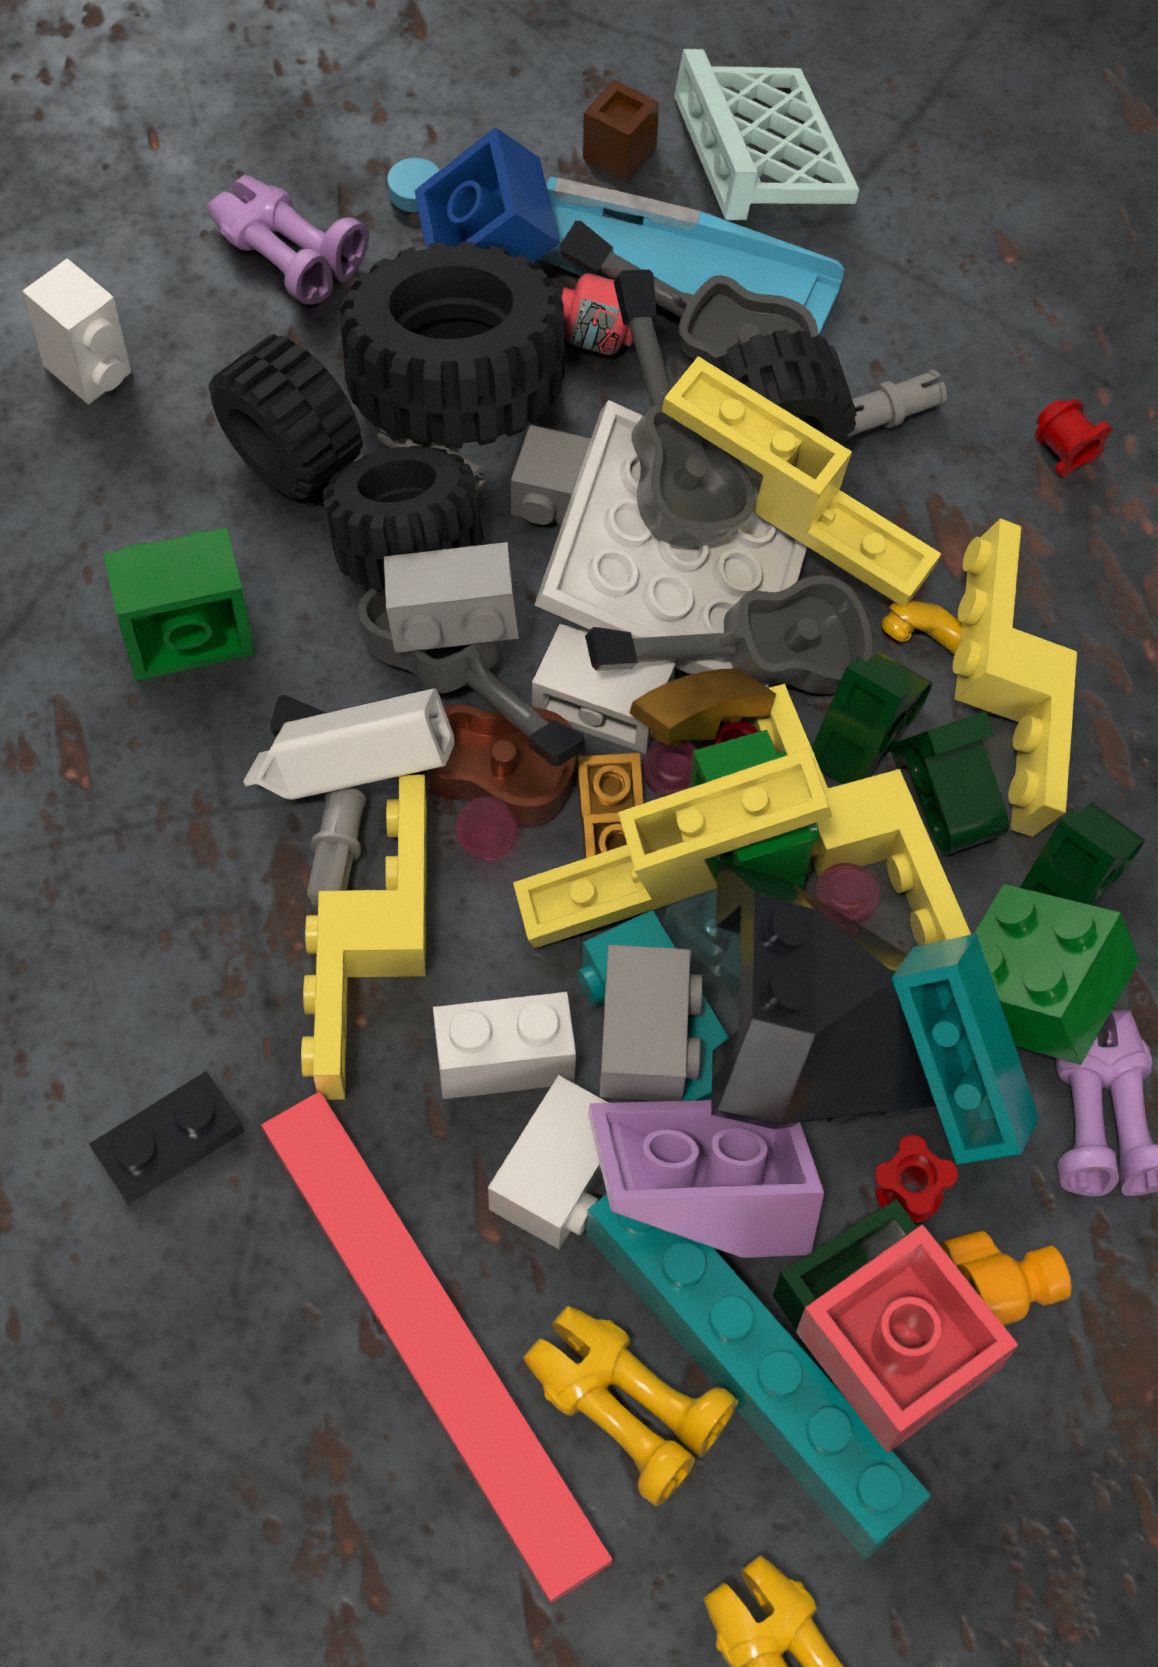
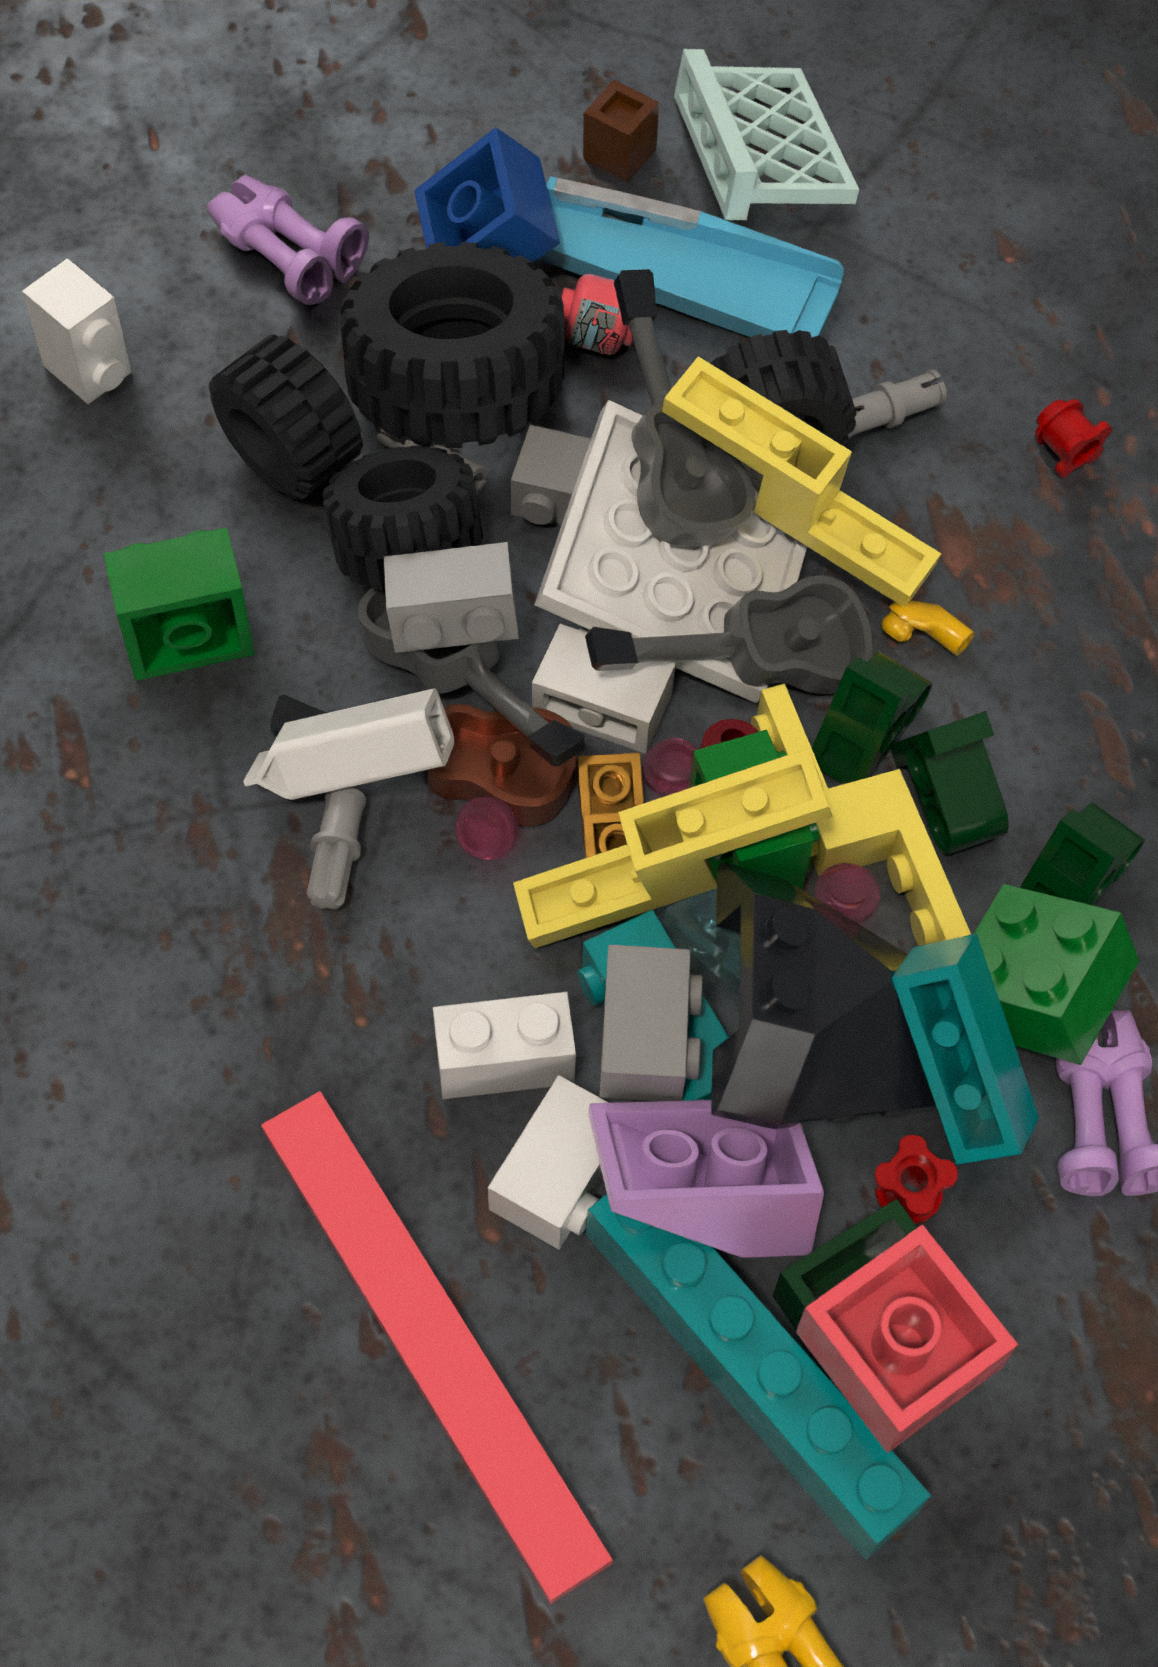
black plate [89,1071,244,1206] -> none
light yellow bracket [301,775,427,1100] -> none
medium azure tile [387,158,440,212] -> none
yellow piece [523,1305,739,1507] -> none
dark grey piece [560,220,818,363] -> none
pearl gold slope [629,668,776,746] -> none
light orange piece [940,1230,1072,1326] -> none
light yellow bracket [952,518,1077,837] -> none

